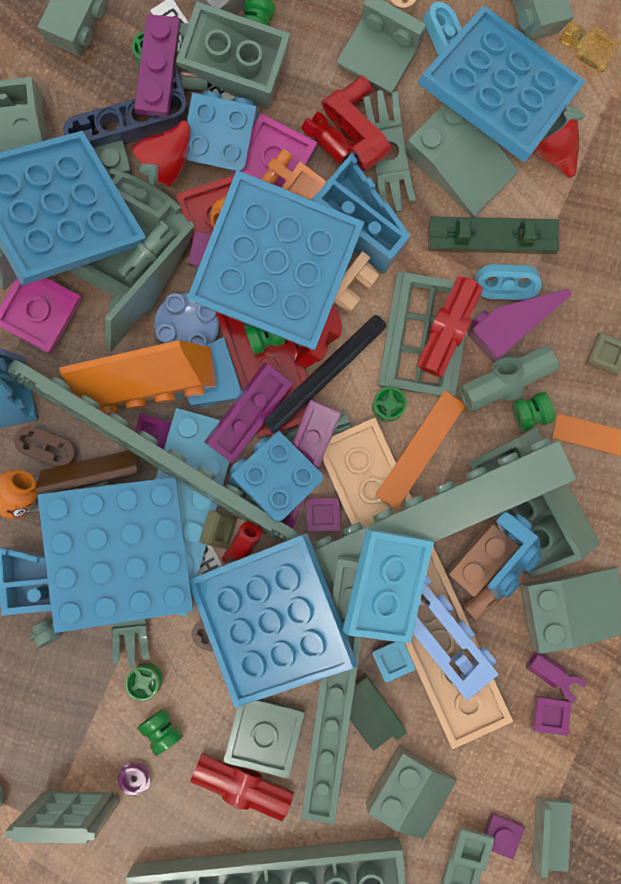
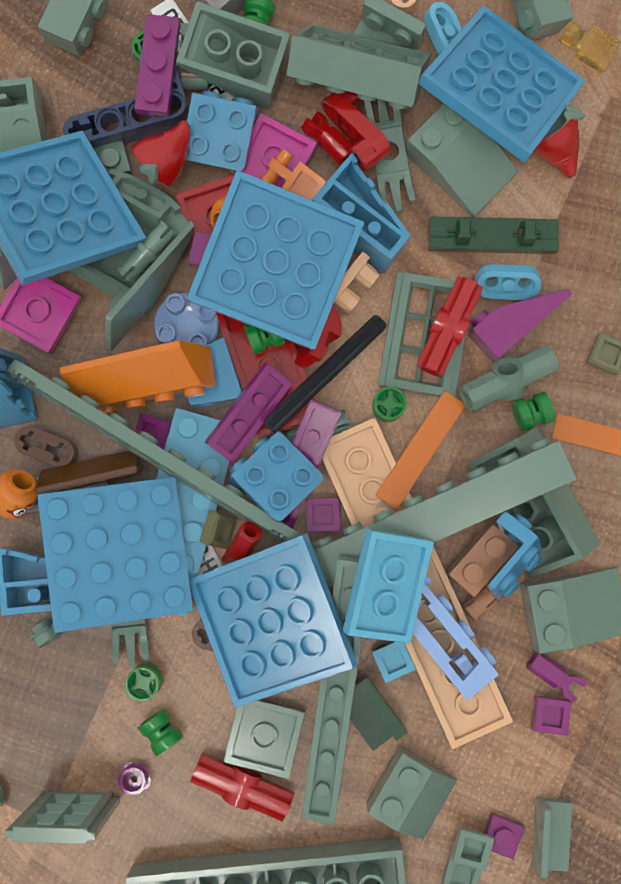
none -> sand green slope [286,23,432,109]

